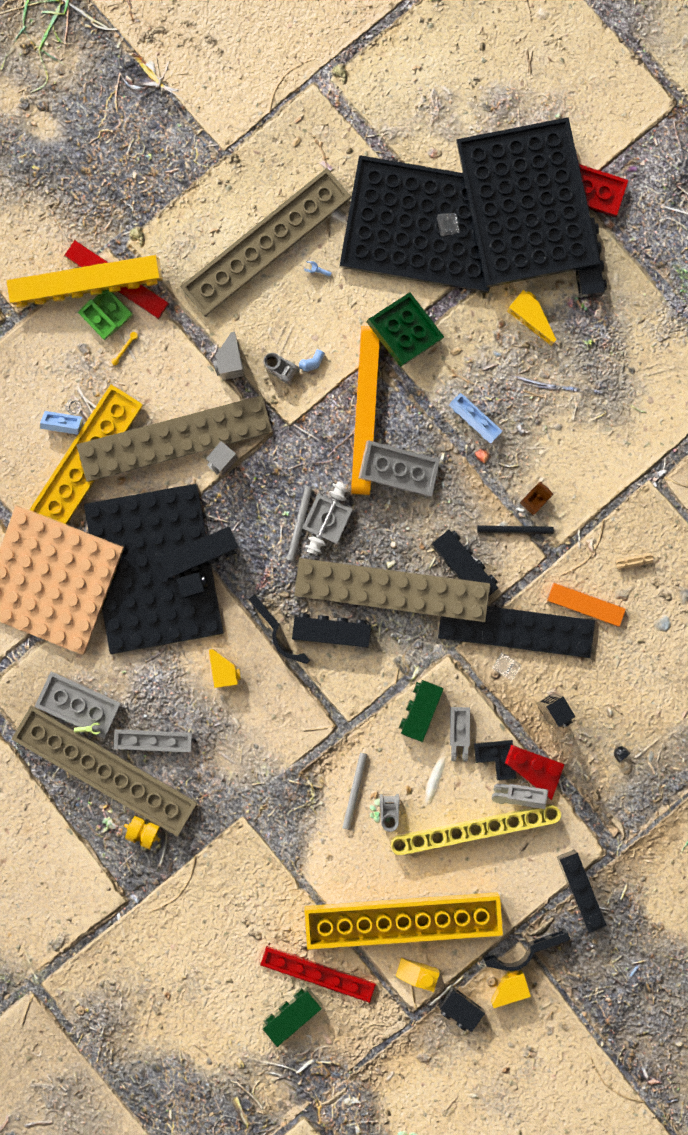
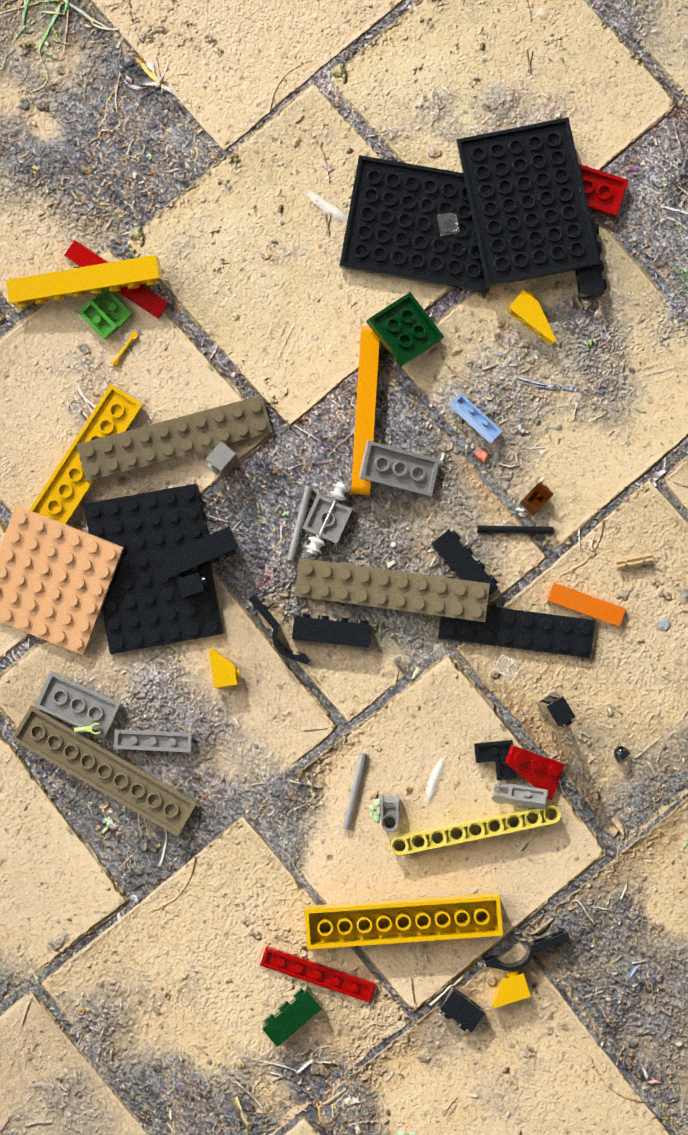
light blue plate [40,411,83,435] -> none
yellow wheel [124,816,161,850] -> none
dark tan plate [180,168,351,317] -> none
light grey slope [213,332,245,380] -> none
light grey piece [264,353,300,385] -> none
light blue arm [299,349,325,372] -> none
light blue hand [304,261,332,277] -> none
yellow slope [396,957,439,992] -> none
dark green brick [398,679,444,743] -> none
light grey hinge [450,707,470,761] -> none
black brick [556,850,607,933] -> none

